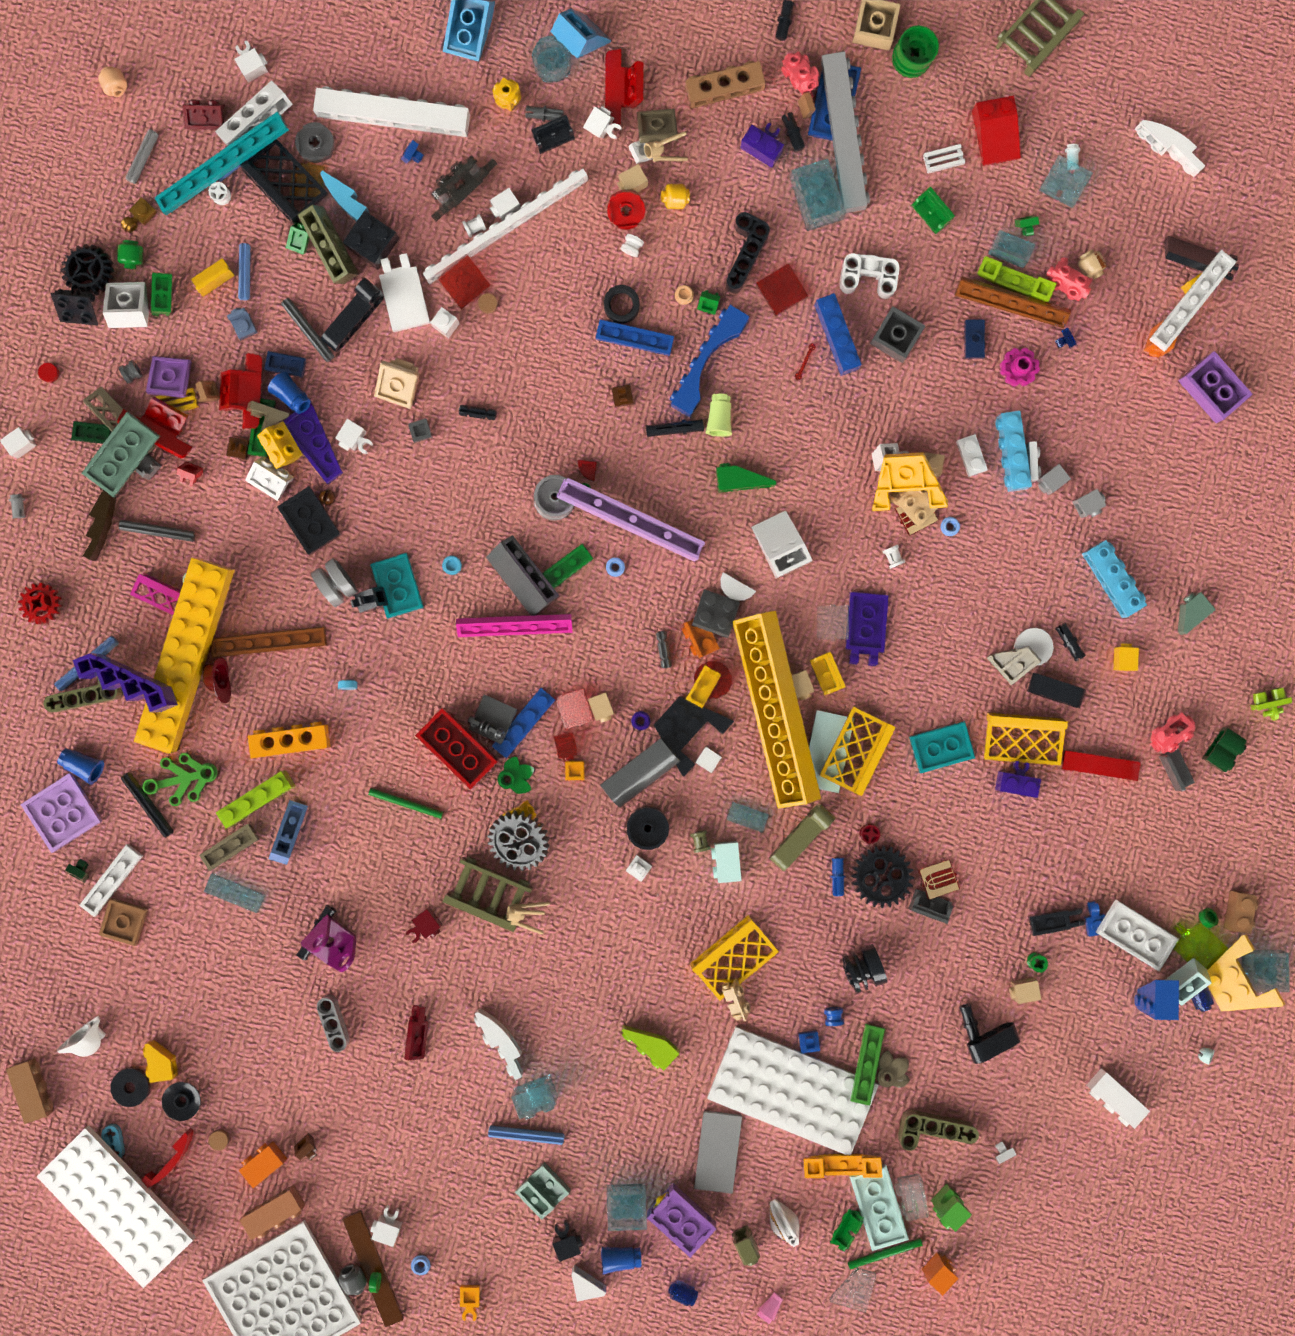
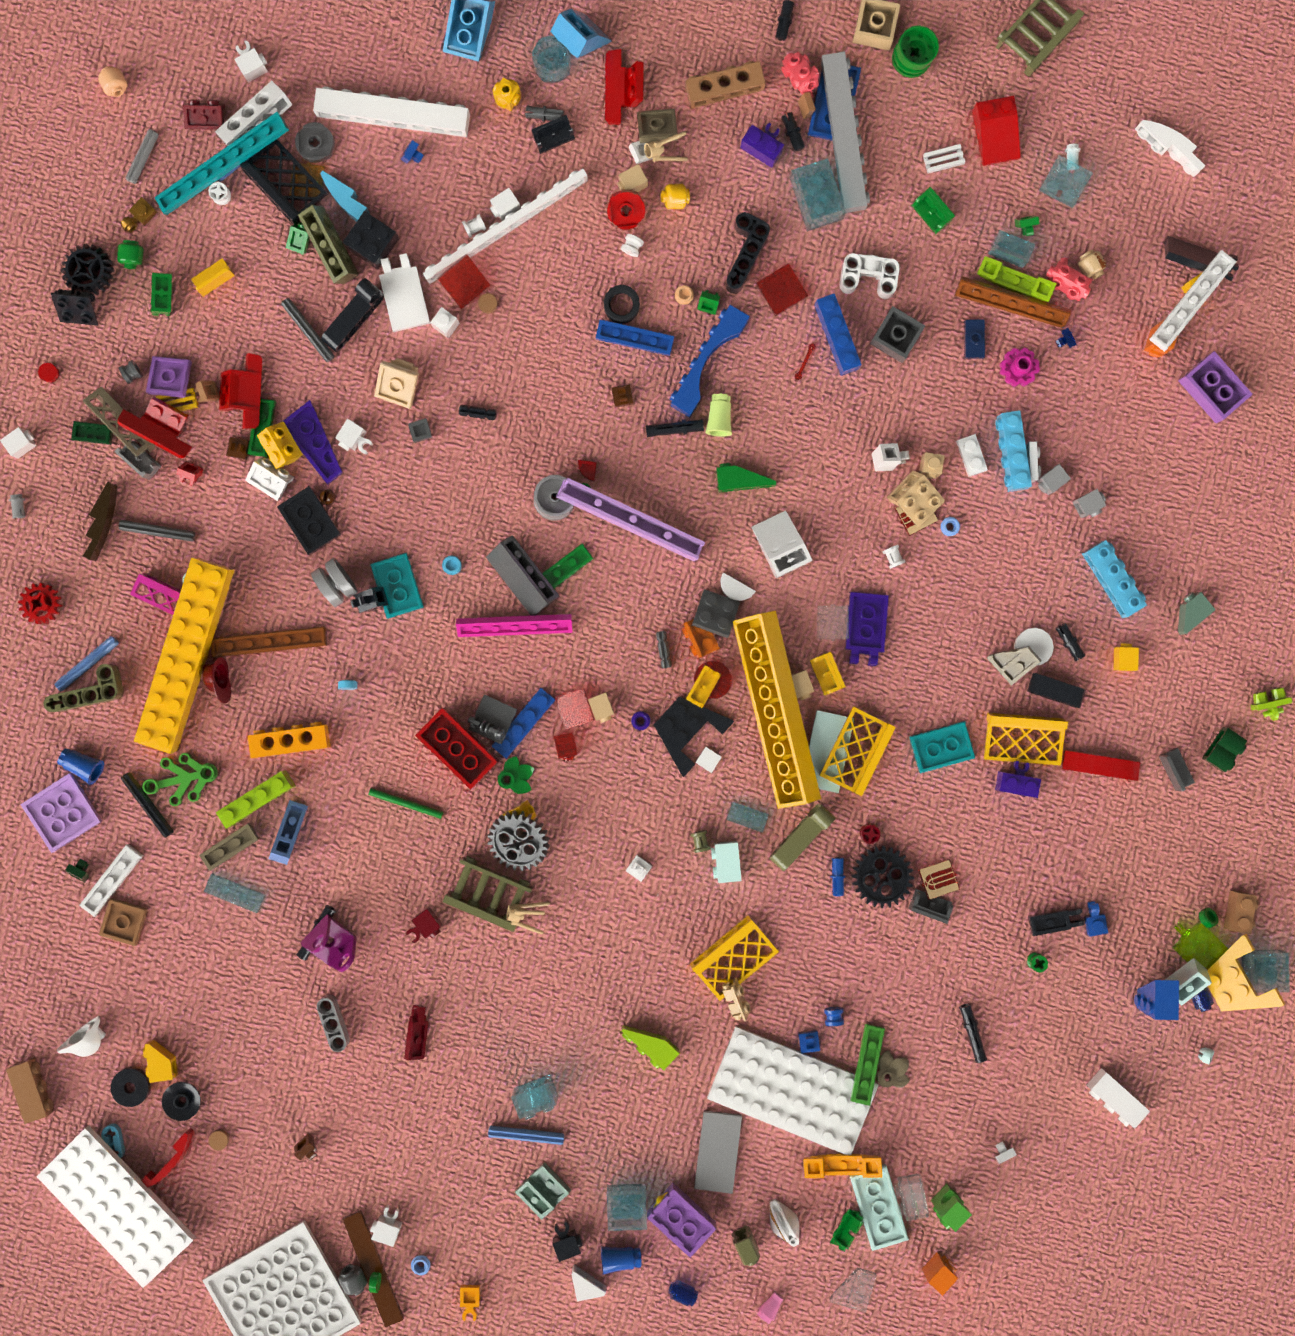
dark purple brick [73,653,178,712] -> none
sand green tile [82,412,160,497] -> none
white slope [103,282,149,328] -> none
sand blue bracket [227,308,258,341] -> none
medium blue axle [238,243,251,301] -> none
orange brick [238,1141,287,1188] -> none
nougat brick [240,1185,305,1240] -> none
dark tan slope [246,401,289,431] -> none
dark blue plate [264,351,307,378] -> none
blue plant [268,372,311,414] -> none
clear smoke piece [430,155,498,222] -> none
white slope [474,1009,524,1080] -> none
light orange tile [565,761,585,780] -> none
white brick [583,106,623,139] -> none
dark grey brick [600,737,681,808] -> none
light blue plate [606,558,625,577] -> none
black wheel [627,806,669,850] -> none
black wheel [842,944,888,994] -> none
green bar [847,1238,923,1270] -> none
yellow wing [872,452,948,511] -> none
olive beam [898,1109,979,1151] -> none
black beam [967,1022,1020,1064] -> none
tan brick [1009,977,1041,1004] -> none
white tile [1096,899,1179,972] -> none
coral brick [1151,712,1195,754] -> none

